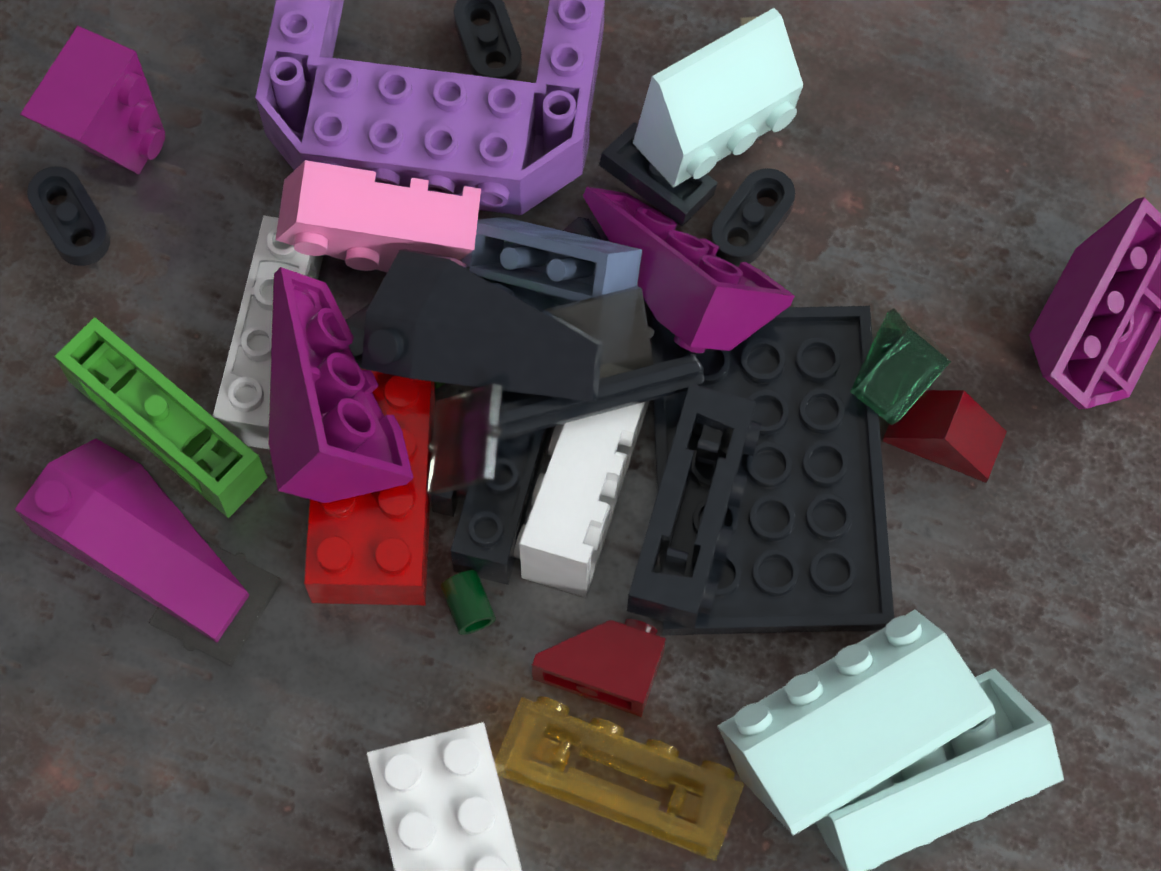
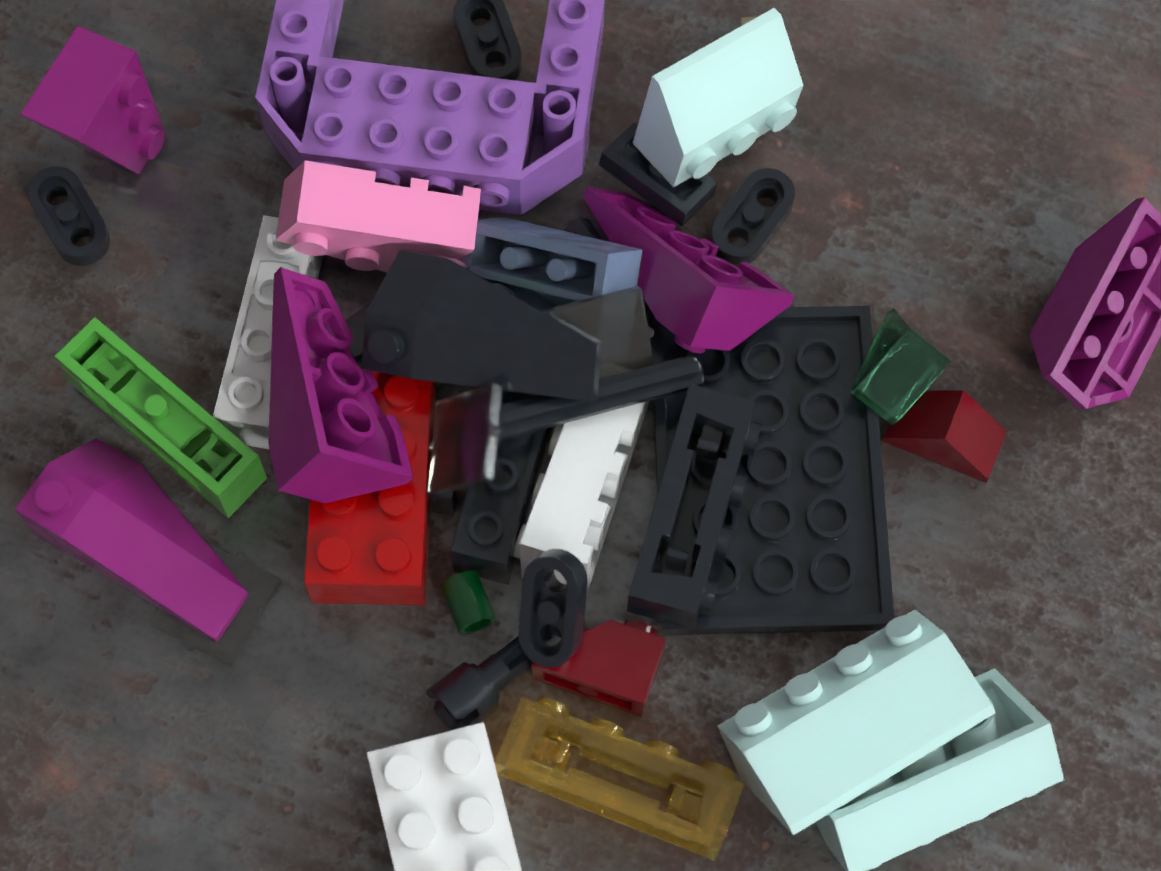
none -> black piece [426,624,561,731]
none -> black plate [519,549,588,668]

